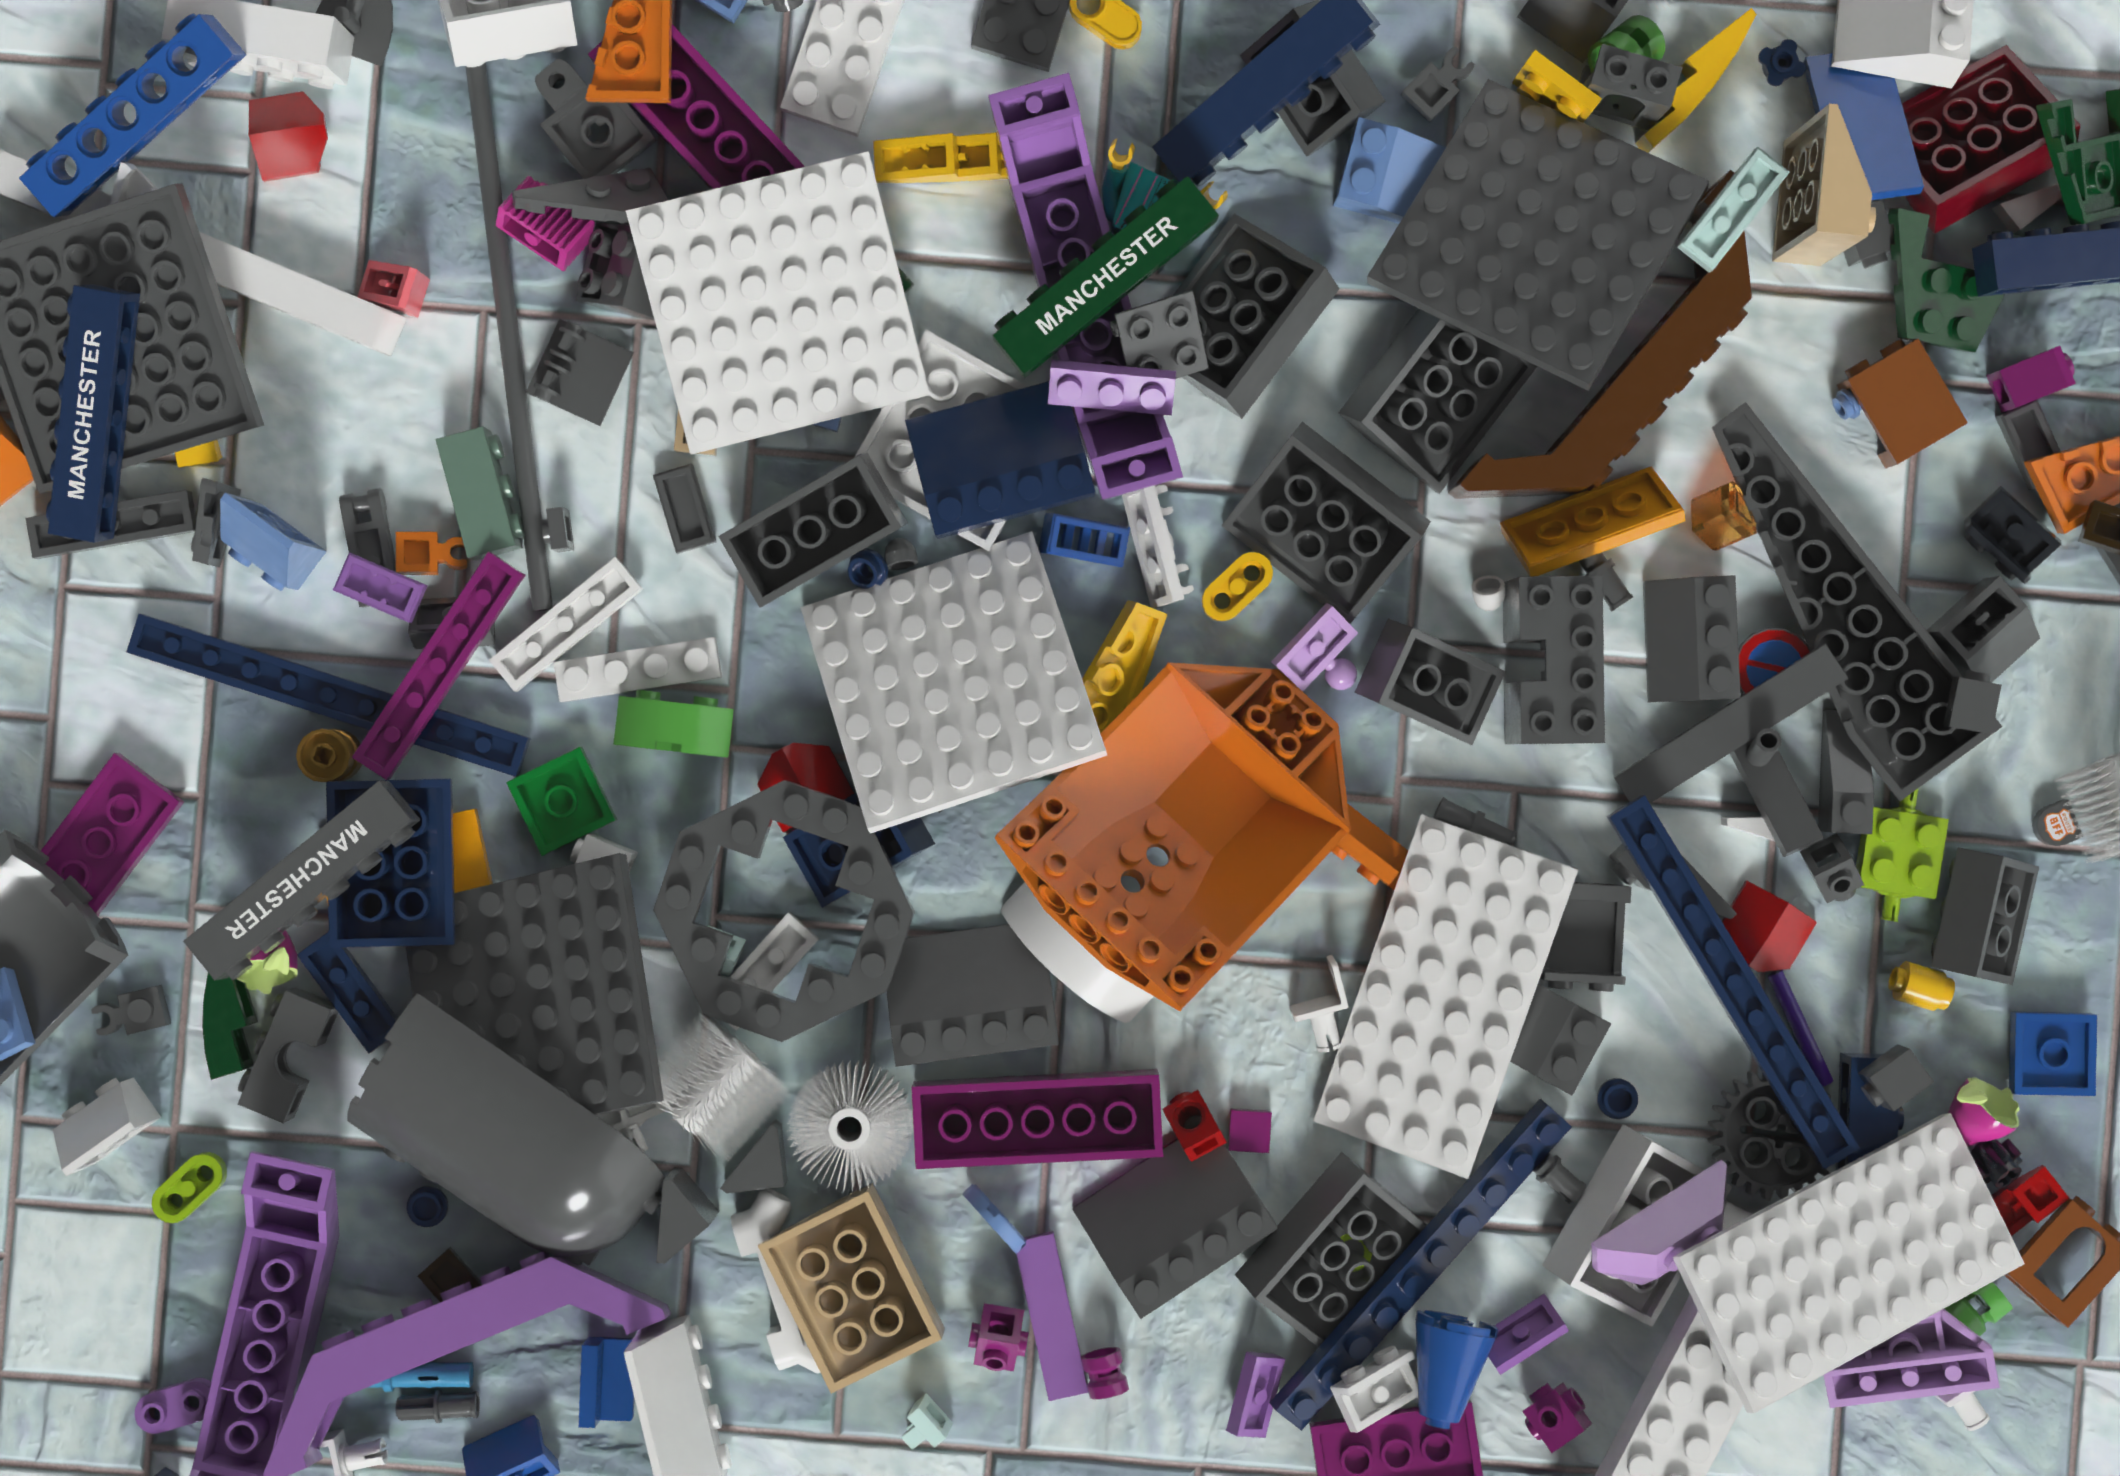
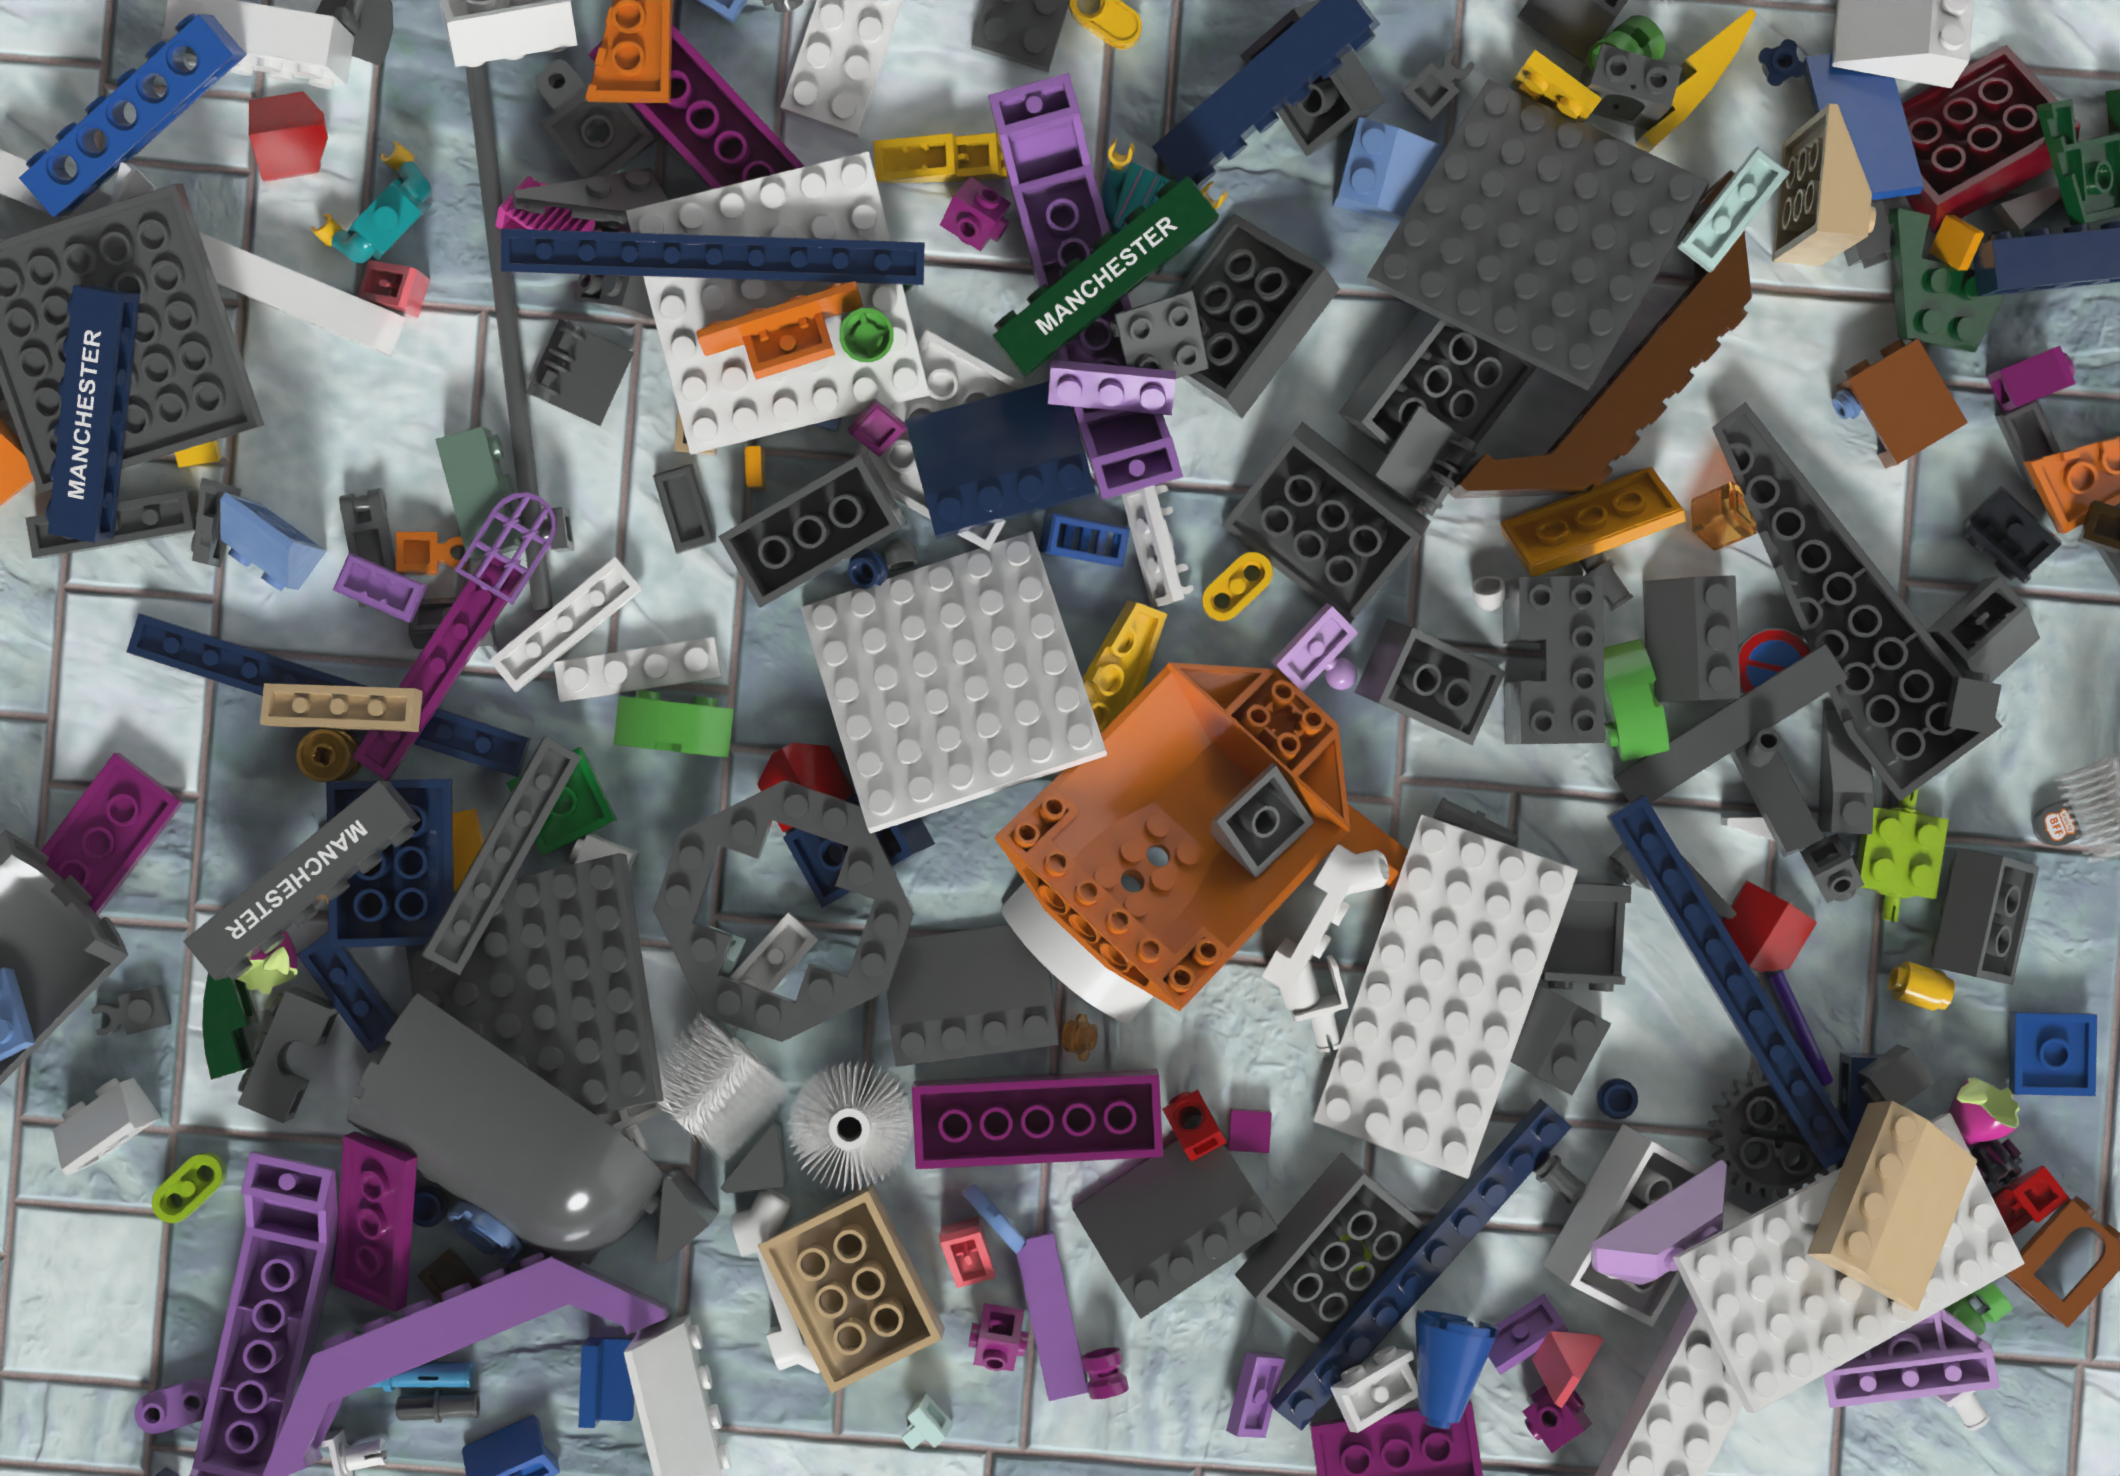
none -> tan plate [260,683,423,732]
none -> teal torso [311,141,431,263]
none -> magenta plate [334,1131,417,1312]
none -> dark grey plate [421,736,581,975]
none -> medium blue tile [448,1201,523,1263]
none -> medium lavender window [455,492,556,605]
none -> dark blue plate [501,229,925,285]
none -> orange bracket [696,281,863,380]
none -> light orange tile [744,446,766,491]
none -> bright green wheel [840,308,894,363]
none -> magenta tile [848,399,907,458]
none -> coral slope [939,1216,996,1288]
none -> magenta brick [940,177,1012,251]
none -> clear orange plate [1062,1014,1098,1062]
none -> dark grey slope [1210,763,1314,878]
none -> white plate [1262,844,1389,1012]
none -> dark grey hinge [1373,405,1478,516]
none -> coral slope [1532,1331,1604,1408]
none -> bright green brick [1604,639,1669,762]
none -> tan slope [1807,1101,1977,1311]
none -> light orange tile [1929,215,1984,270]

